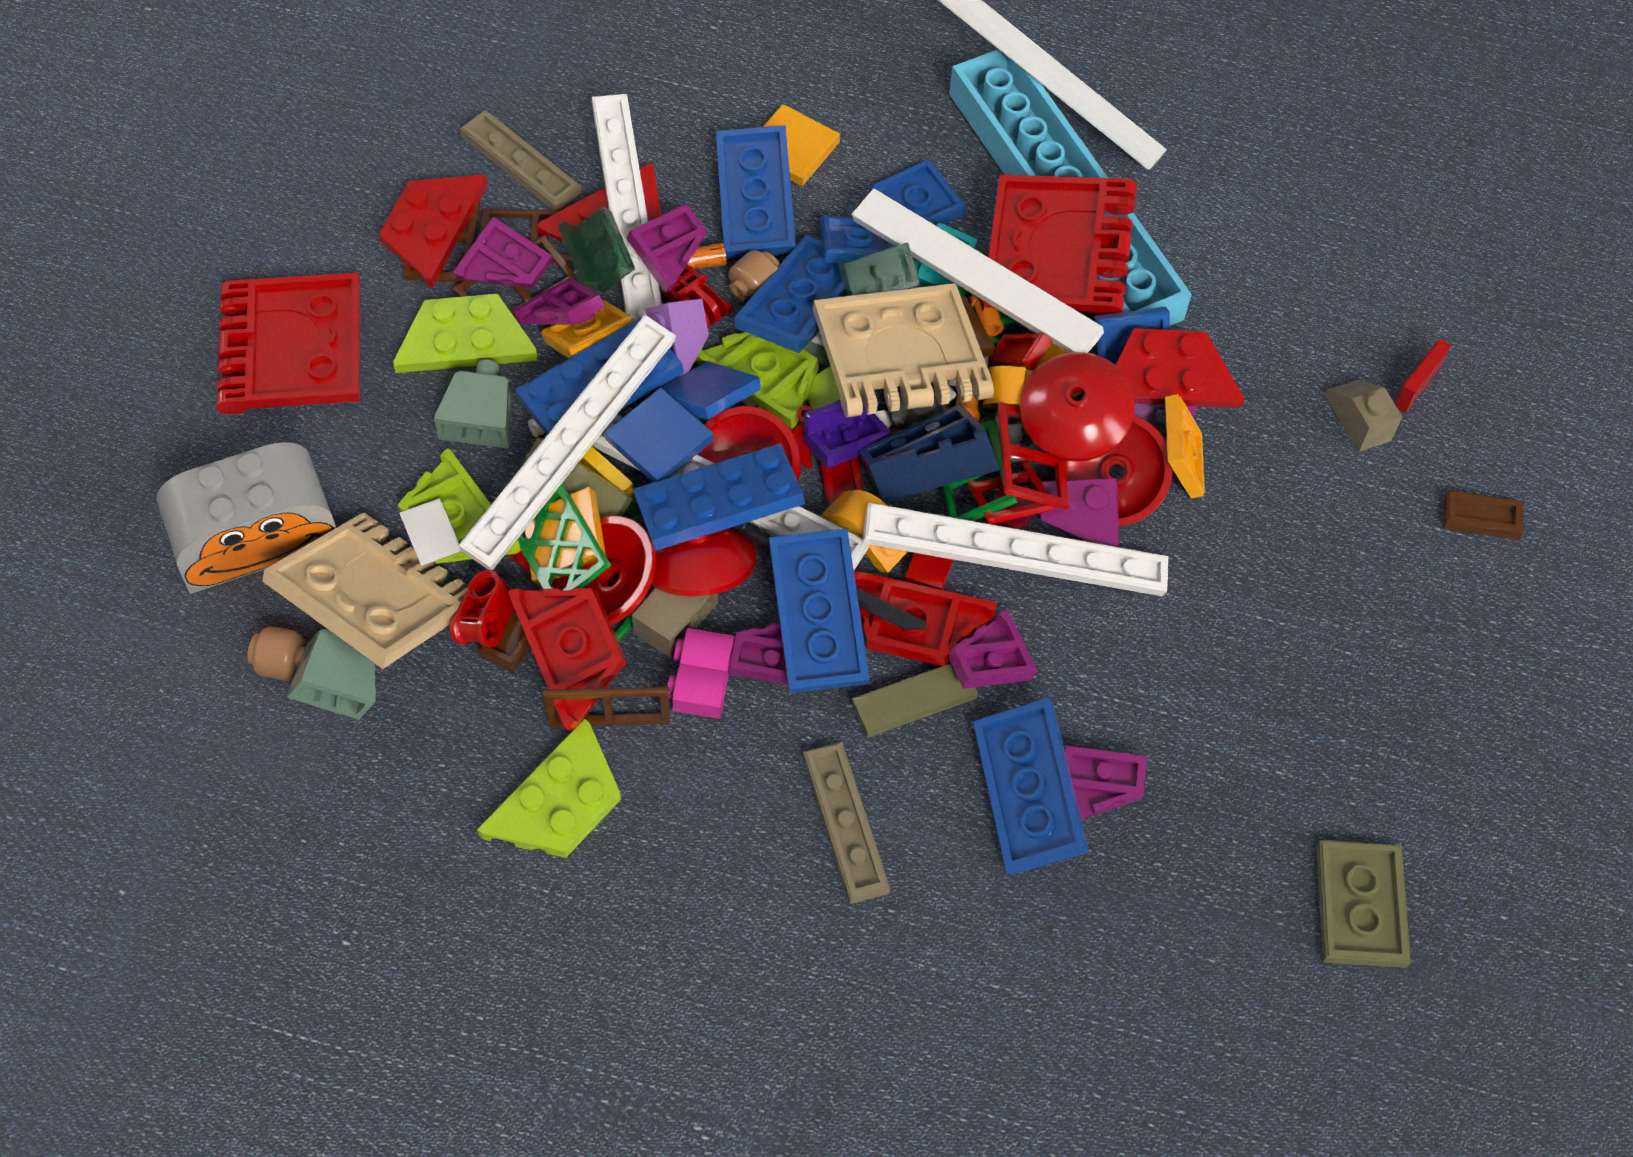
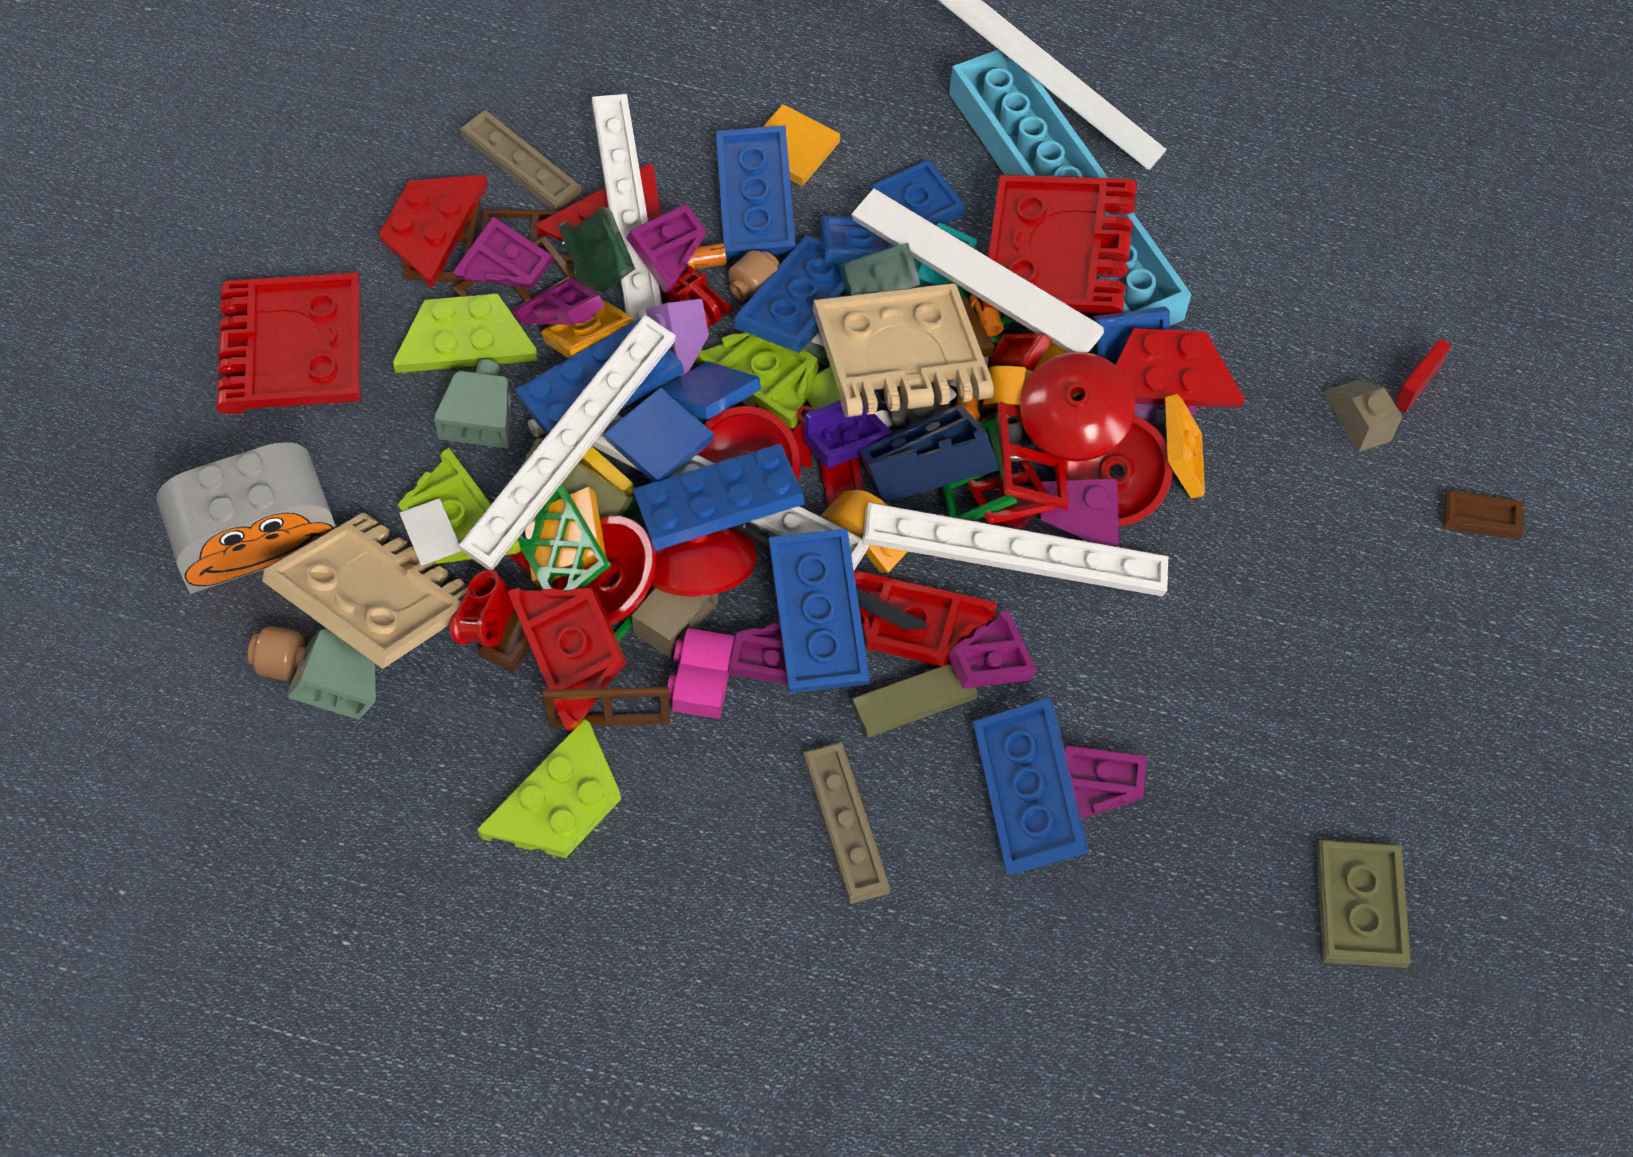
red tile [904,553,954,590] -> none

